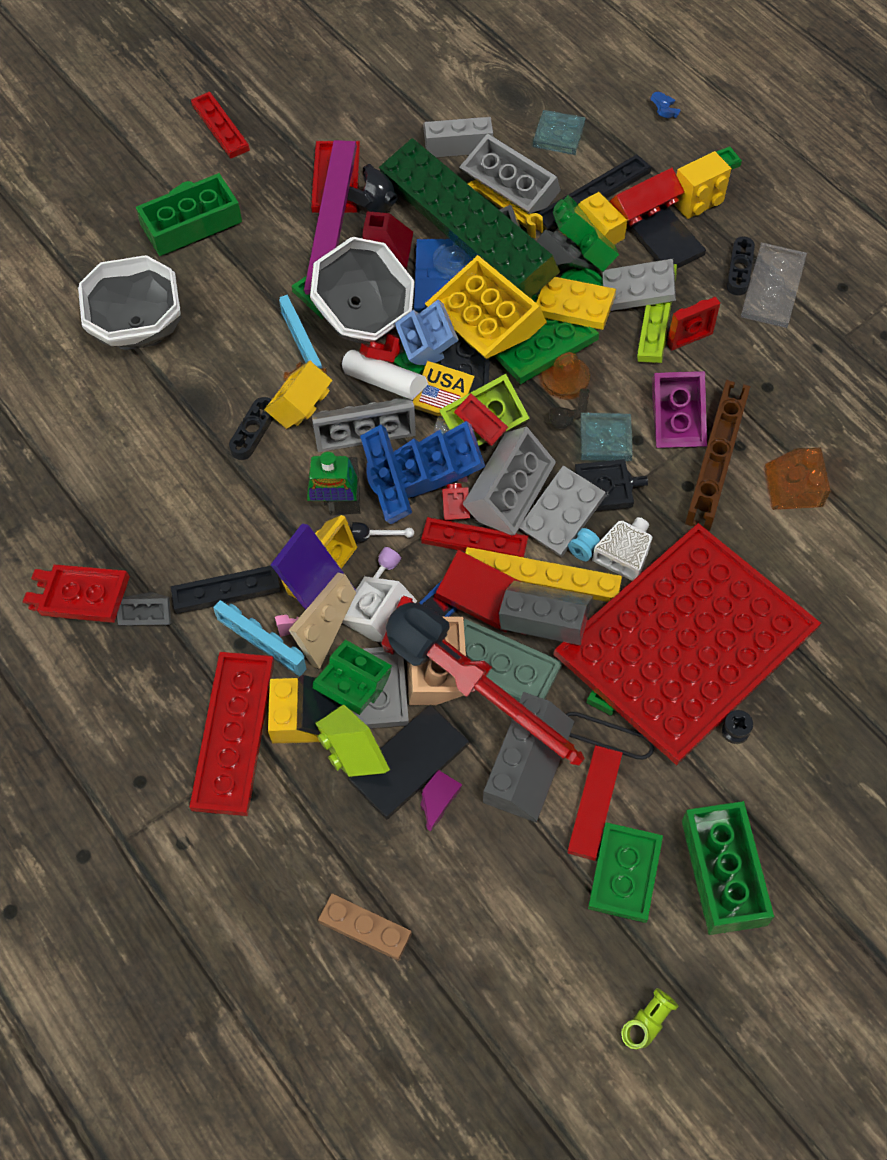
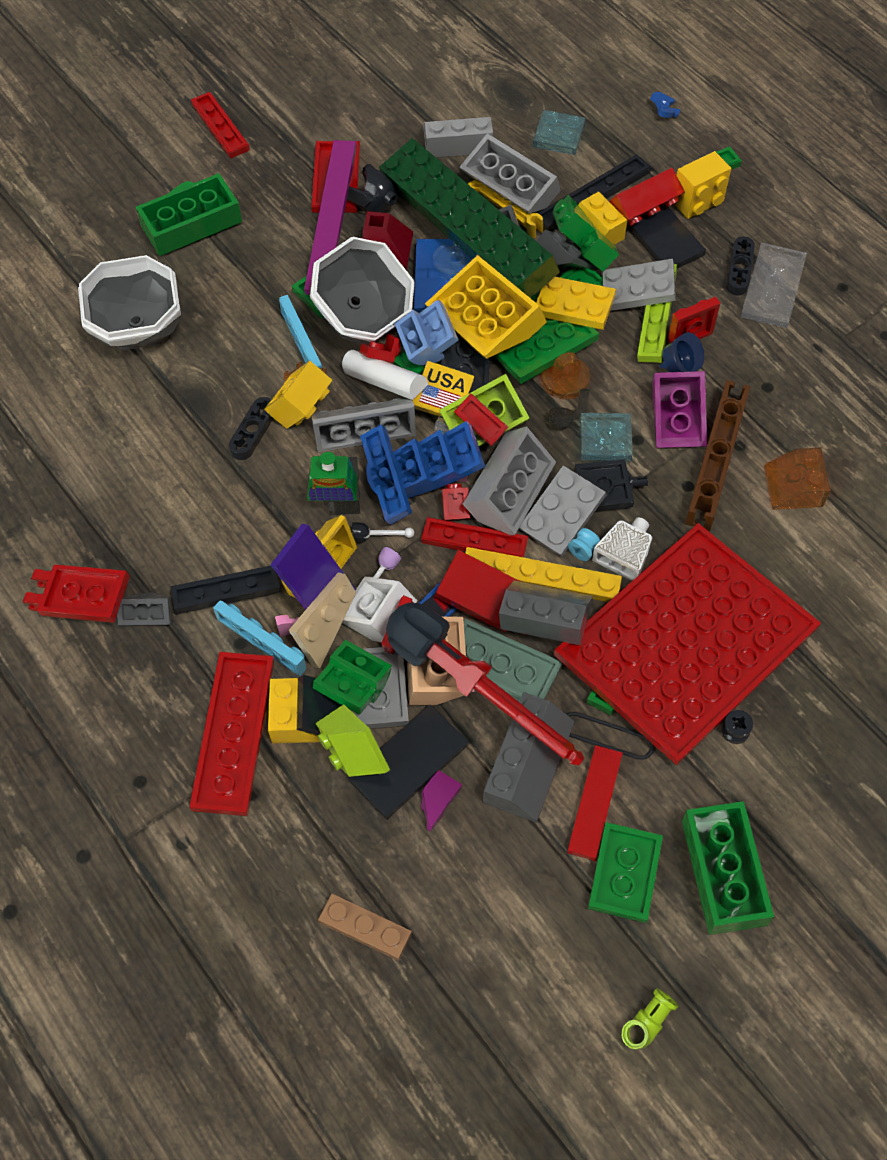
none -> dark blue piece [659,332,704,372]

